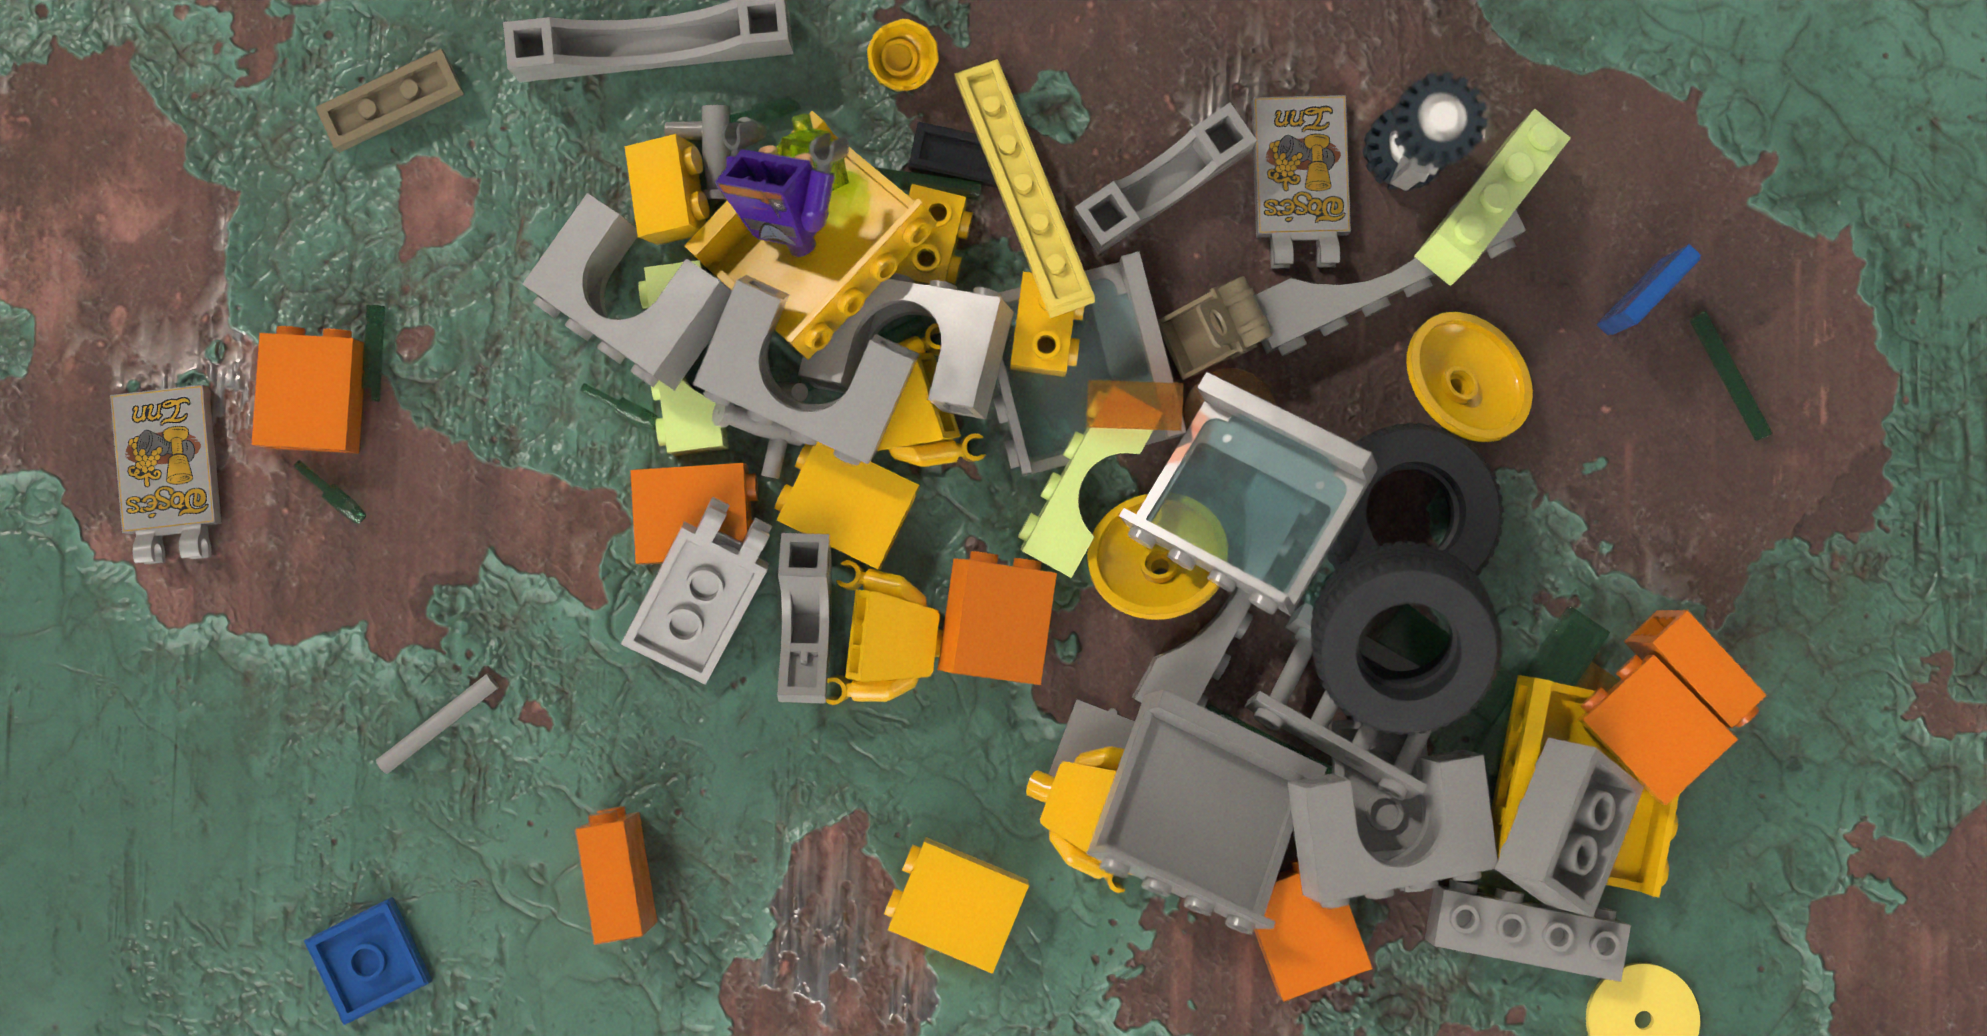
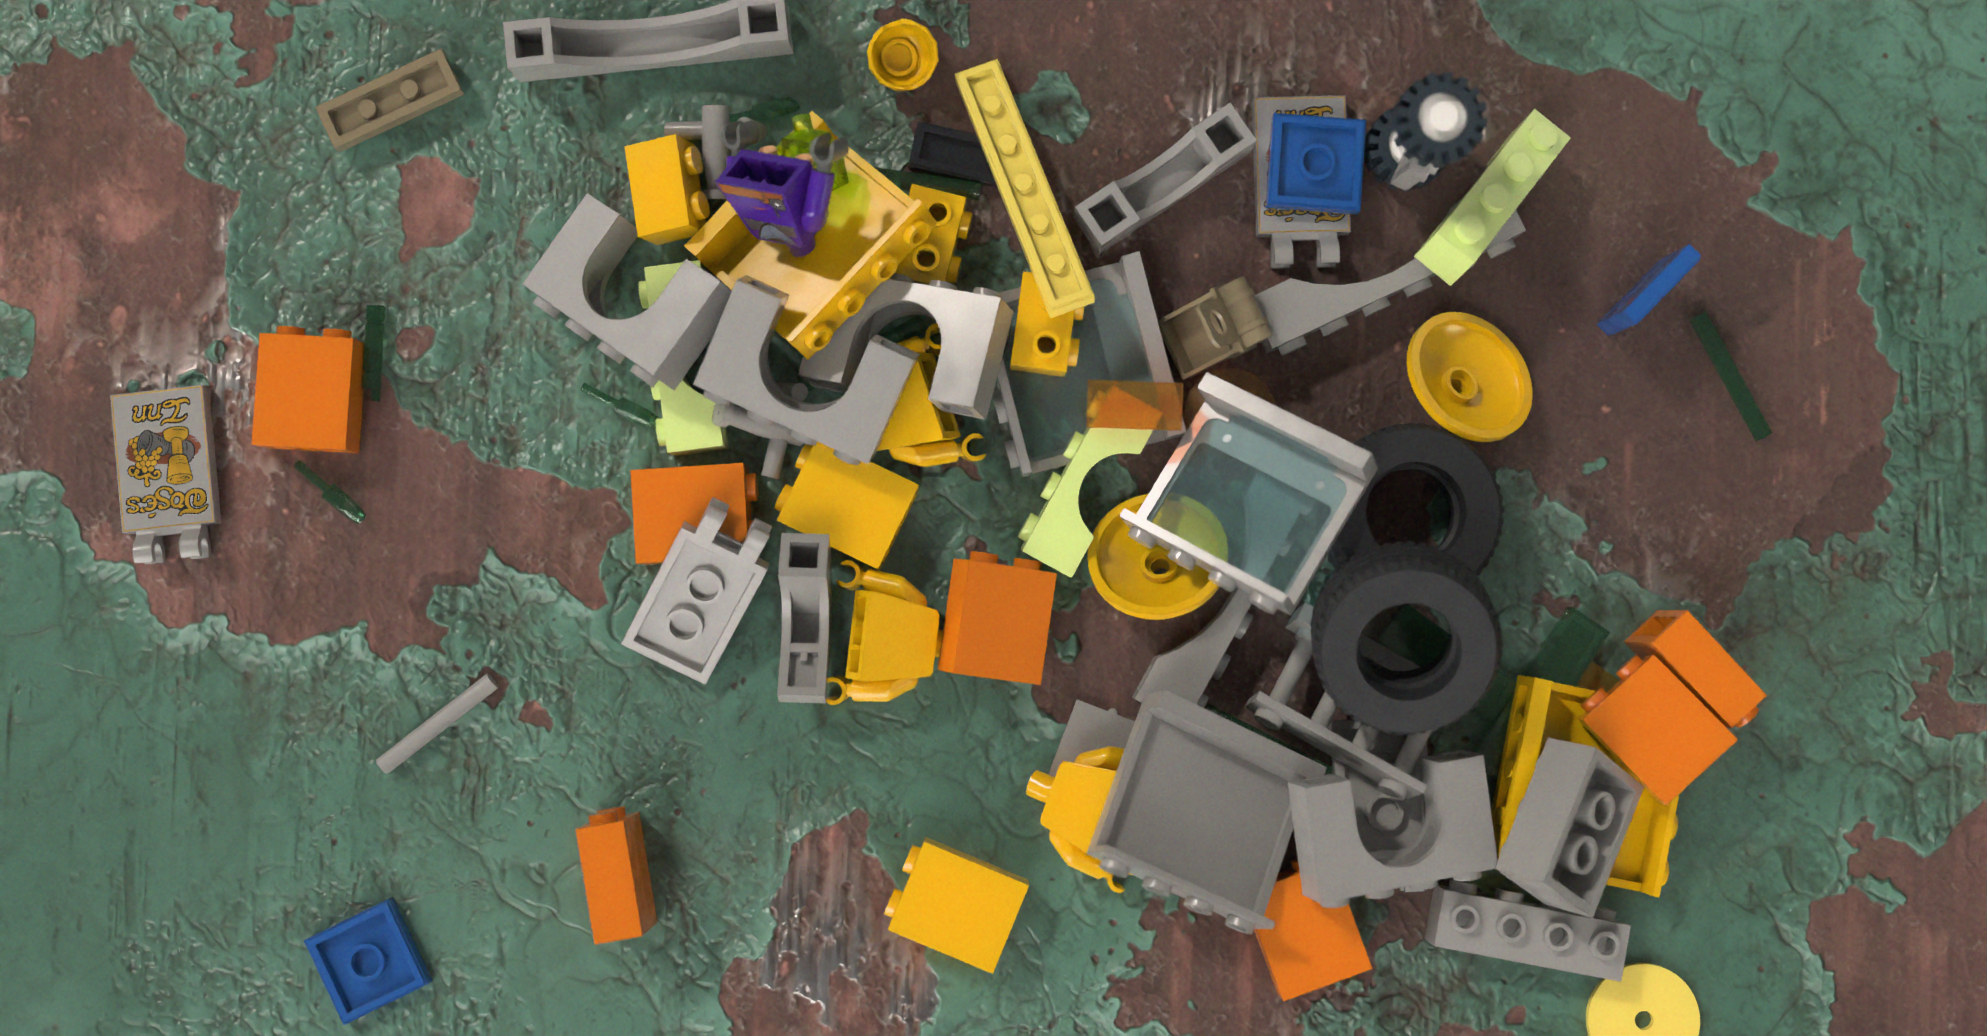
none -> blue tile [1265,113,1366,215]

